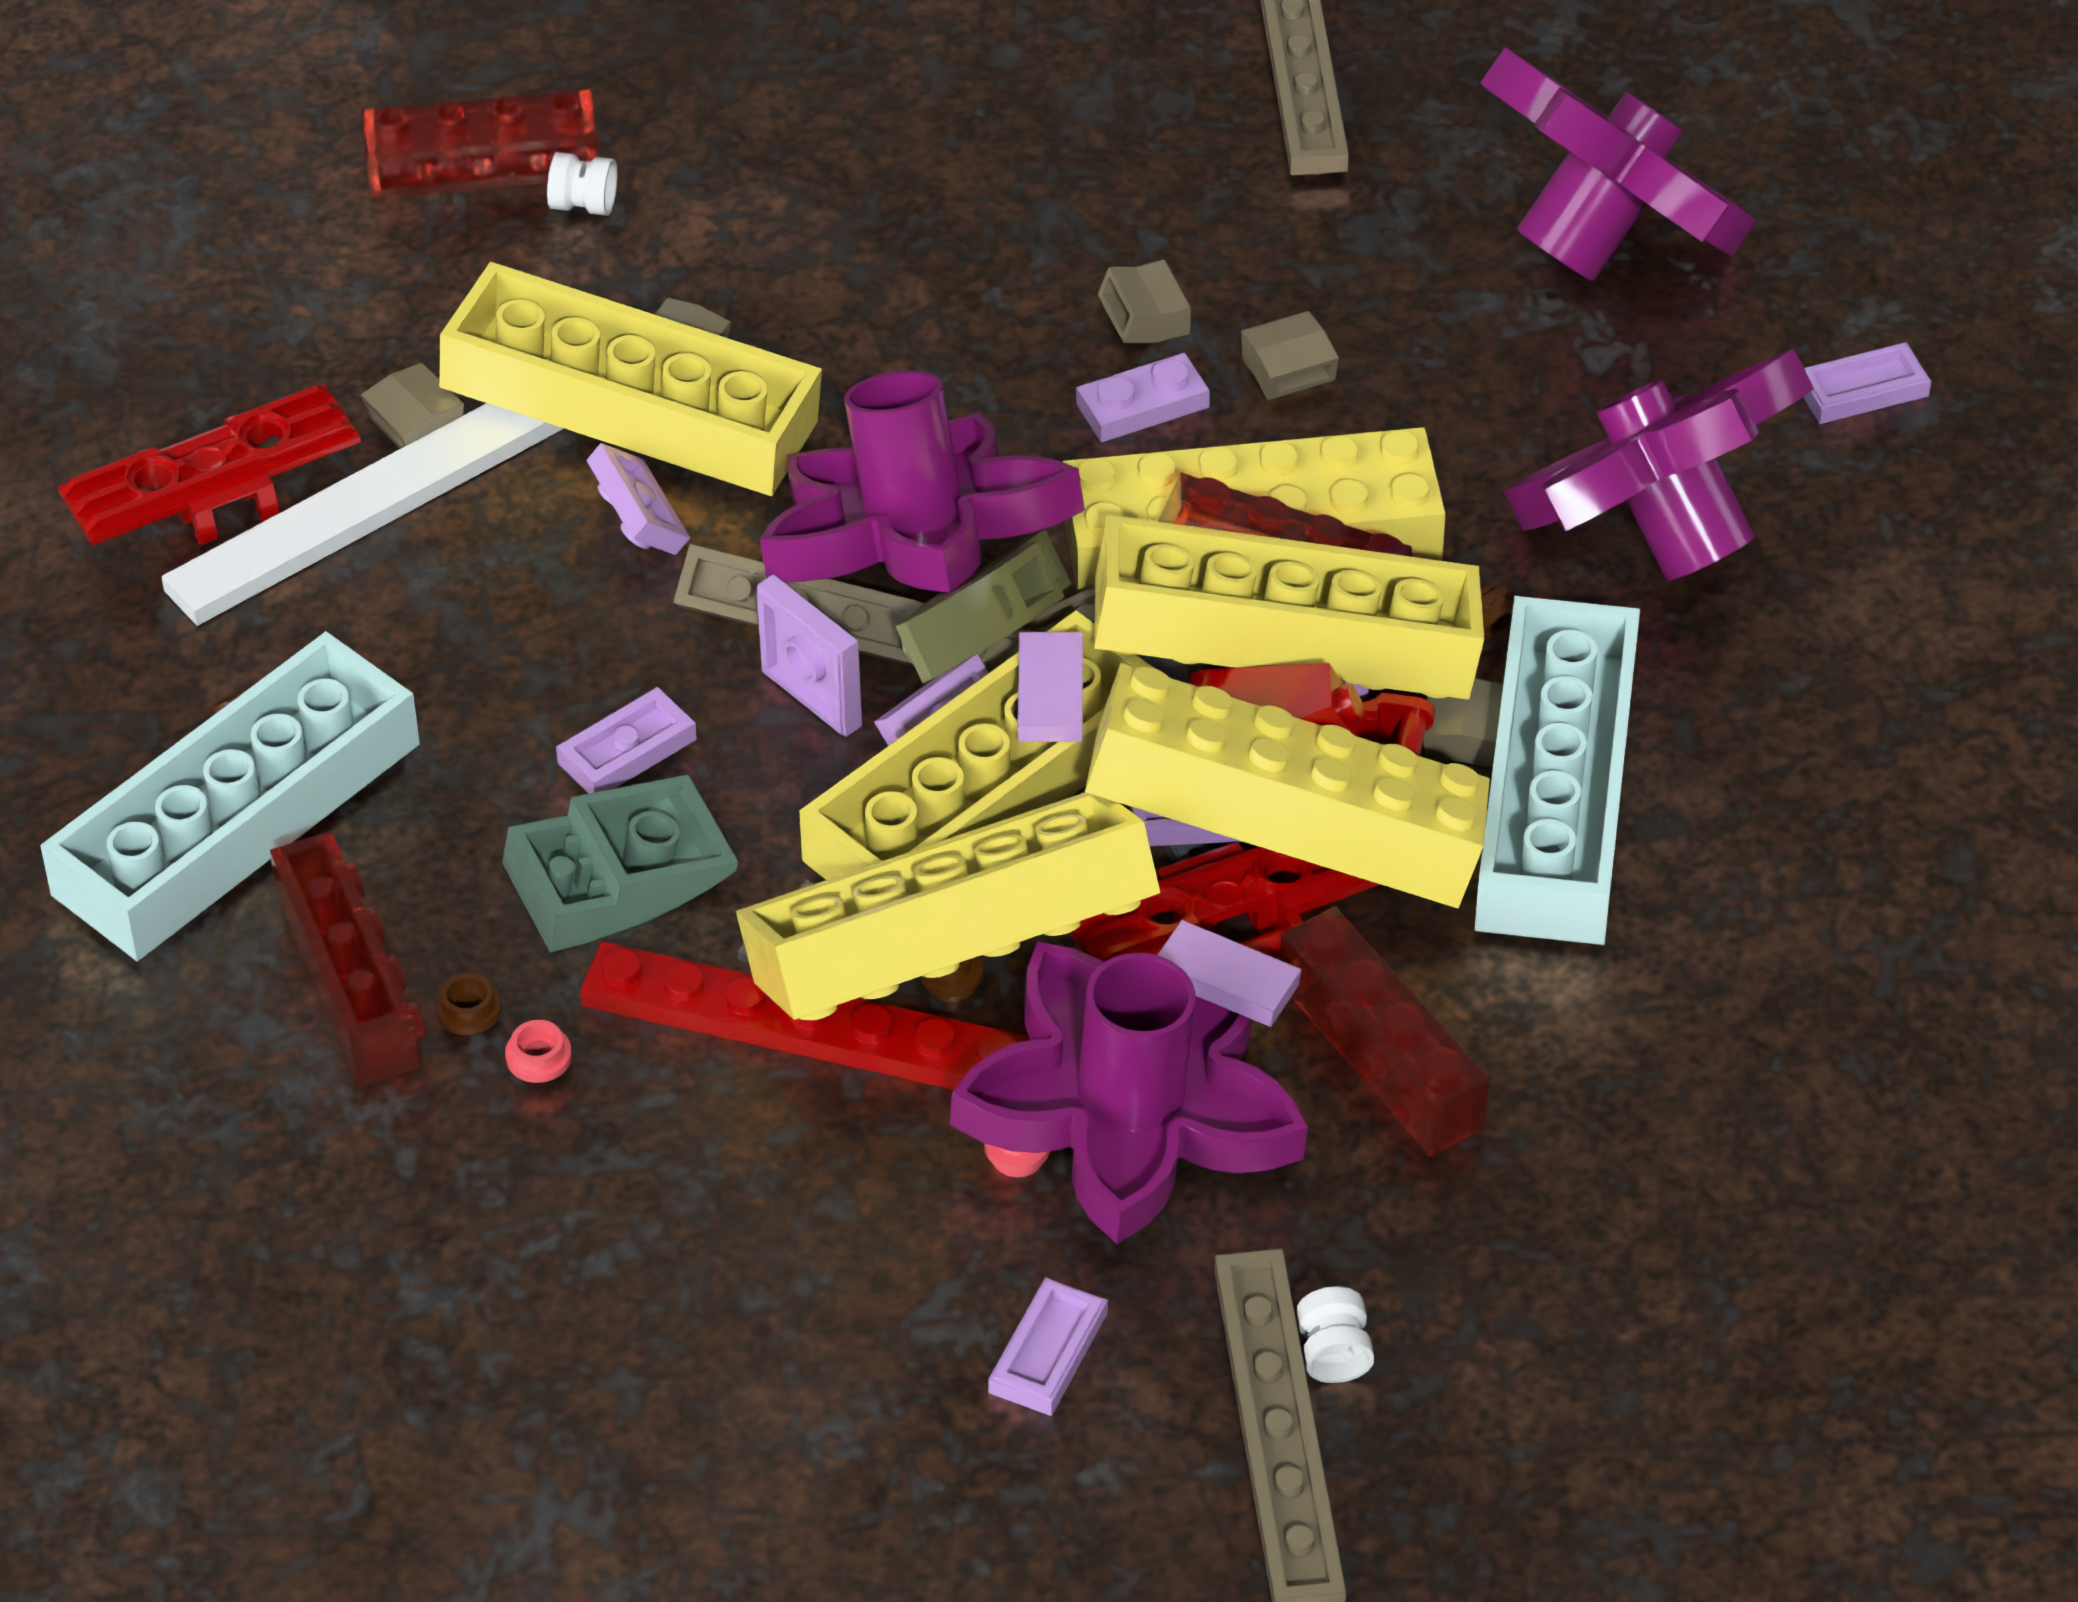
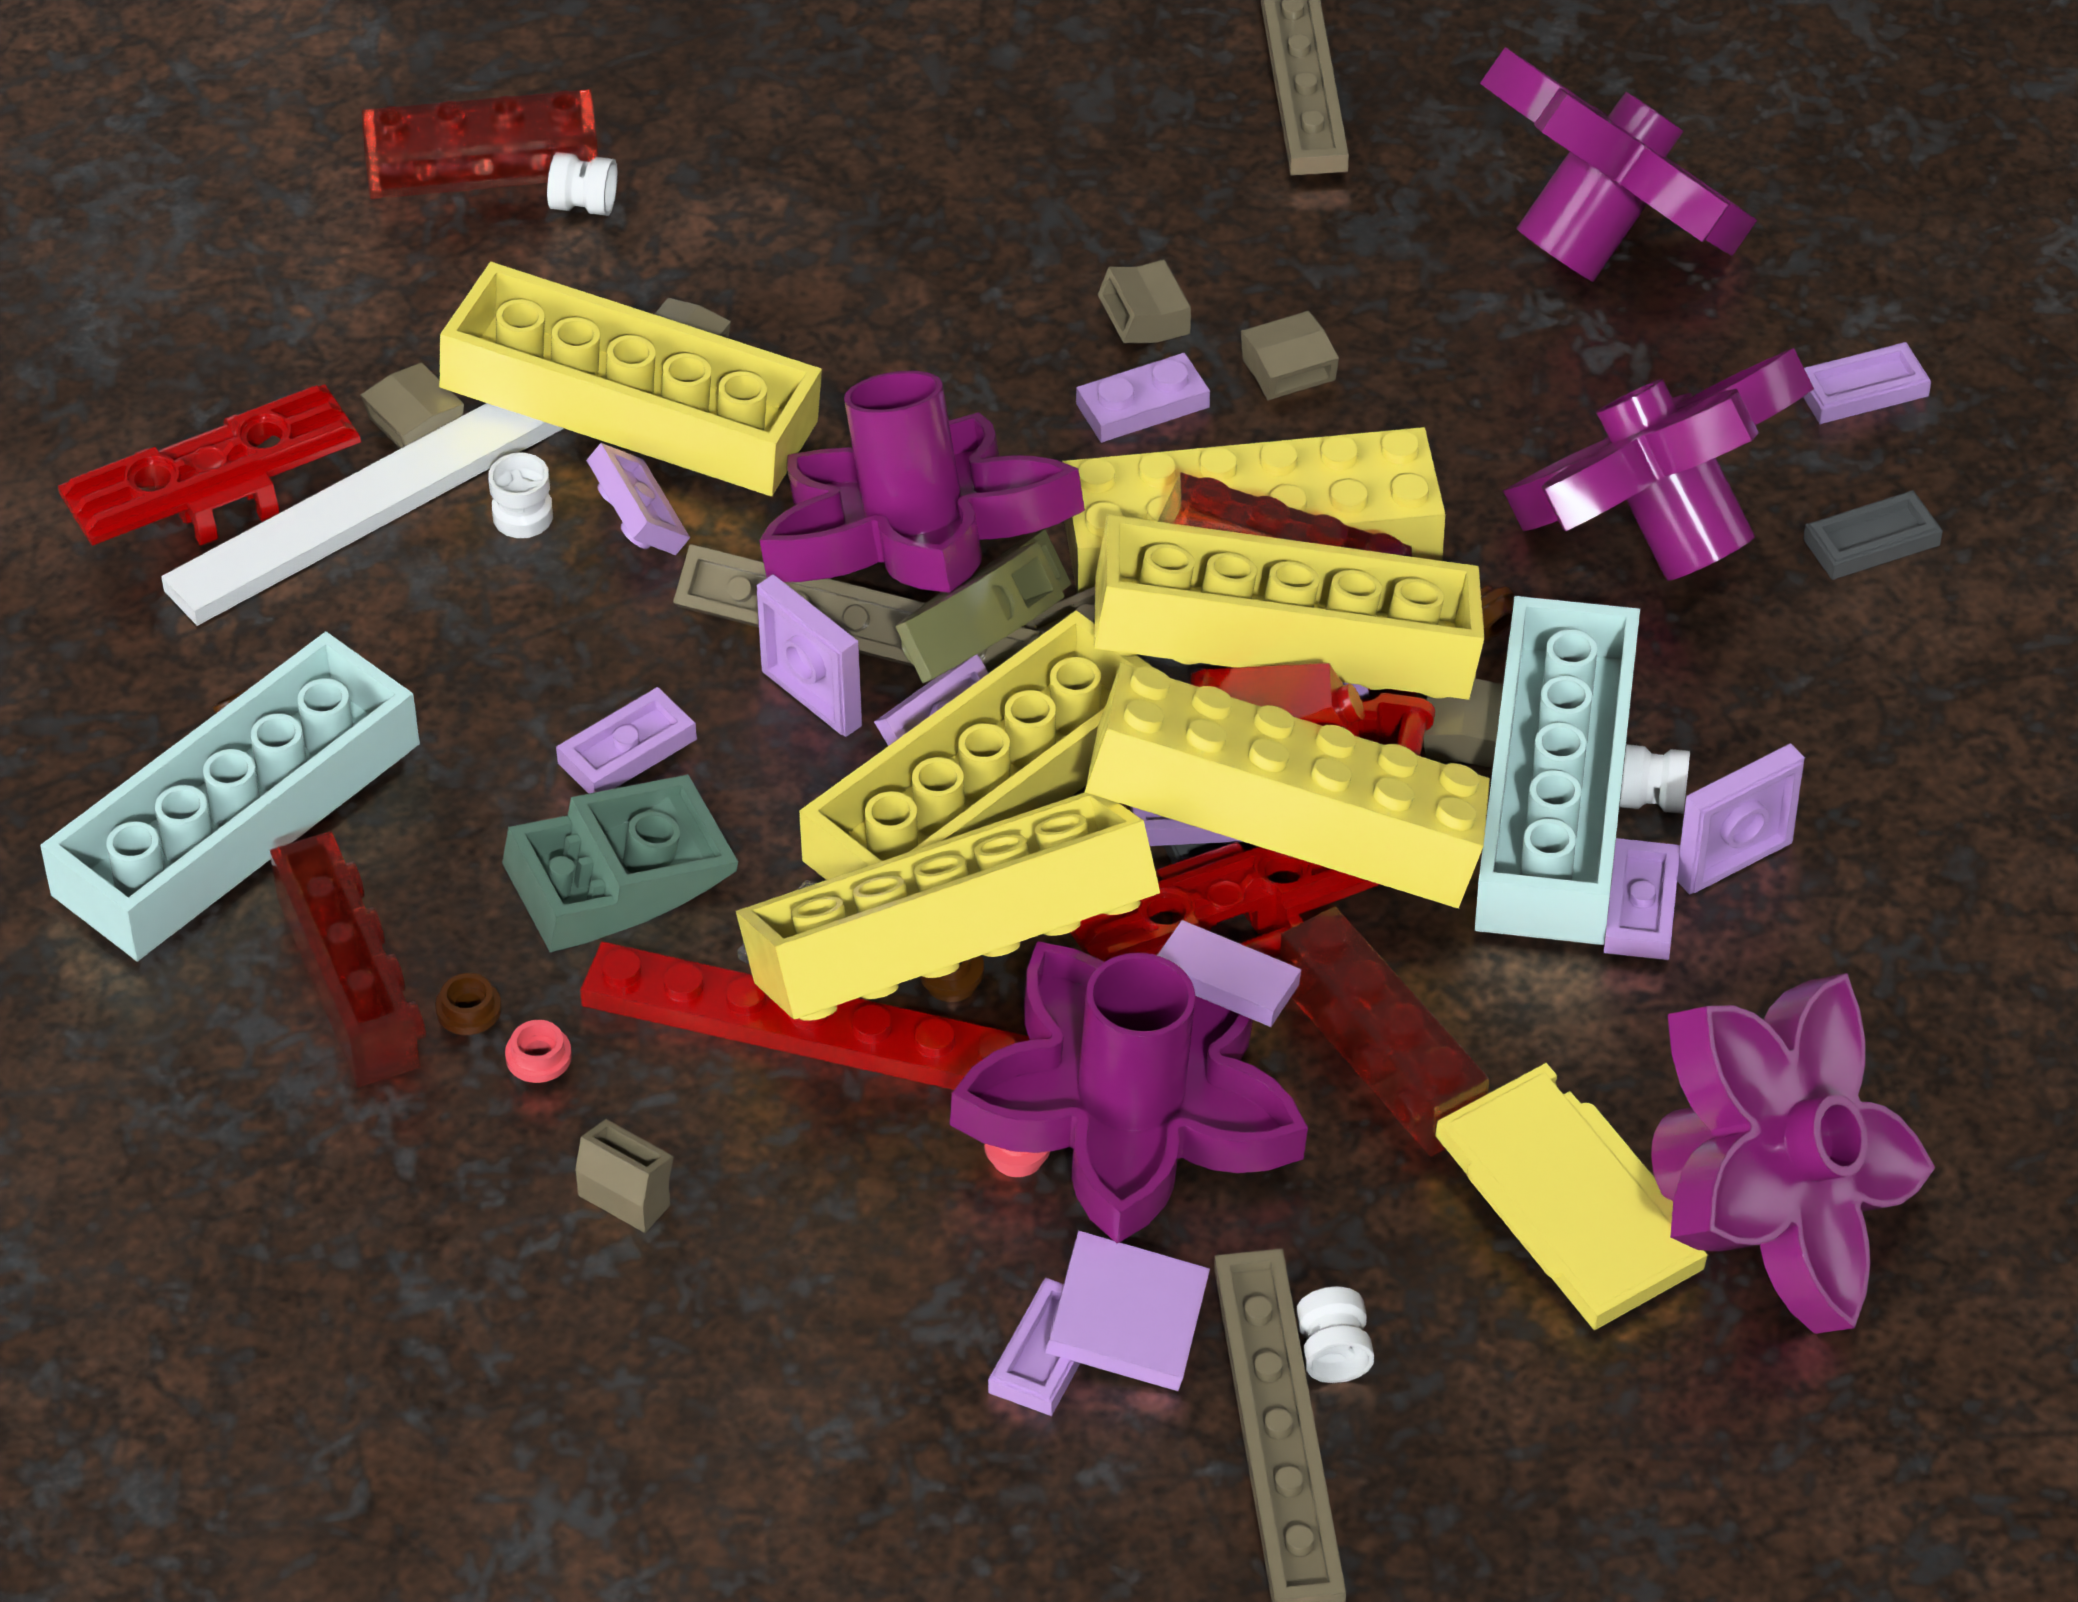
lavender tile [1018,632,1083,742] -> none
none -> white wheel [489,453,553,538]
none -> dark tan piece [575,1119,674,1233]
none -> lavender tile [1045,1231,1210,1391]
none -> light yellow piece [1435,1063,1707,1331]
none -> lavender plate [1604,838,1680,960]
none -> white wheel [1620,744,1690,814]
none -> magenta plant [1651,973,1935,1334]
none -> lavender tile [1677,743,1805,895]
none -> dark grey tile [1803,490,1943,580]

